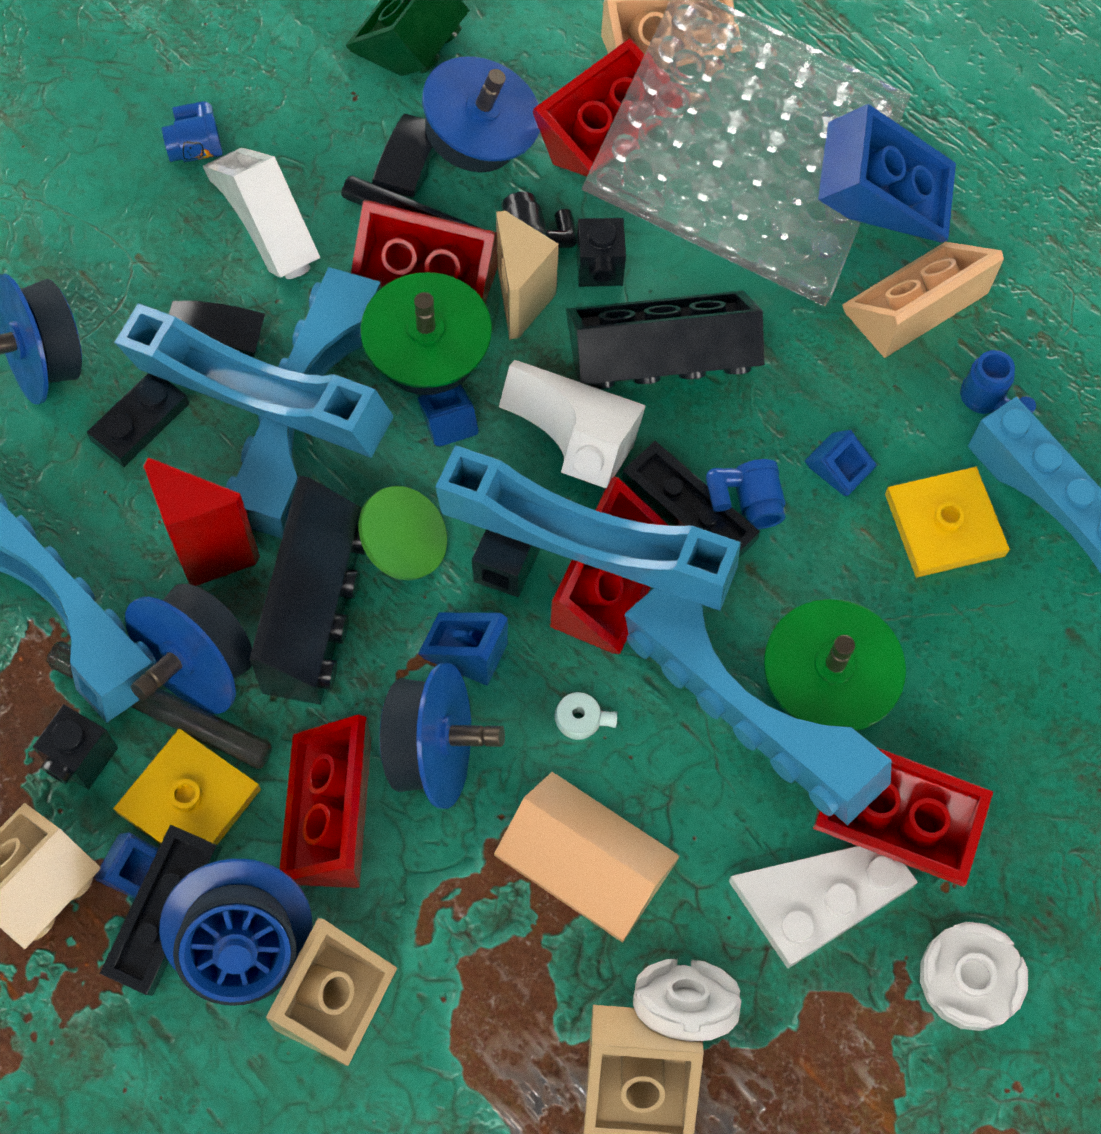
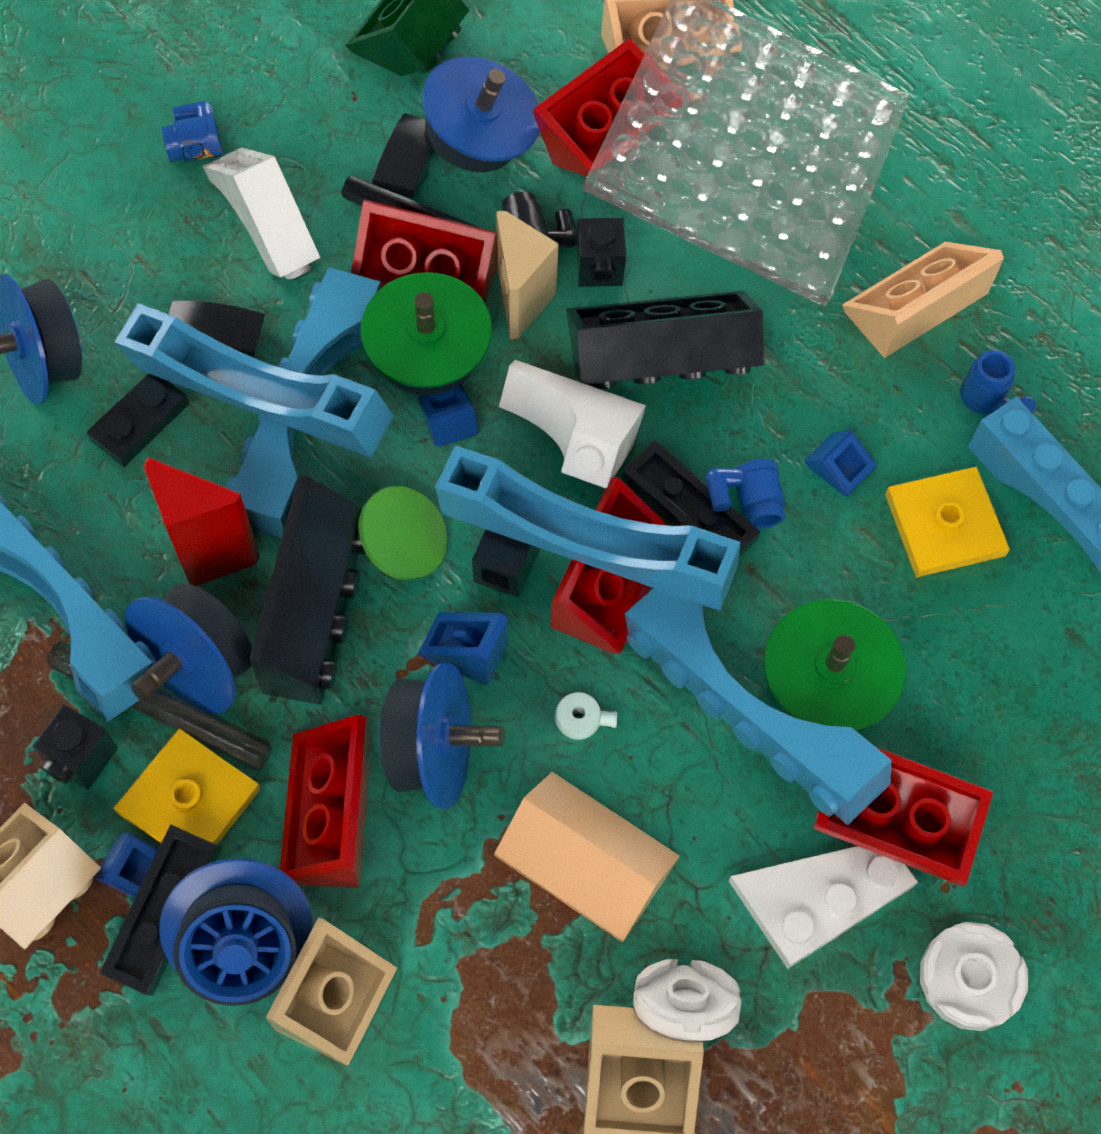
blue slope [818,104,956,243] -> none

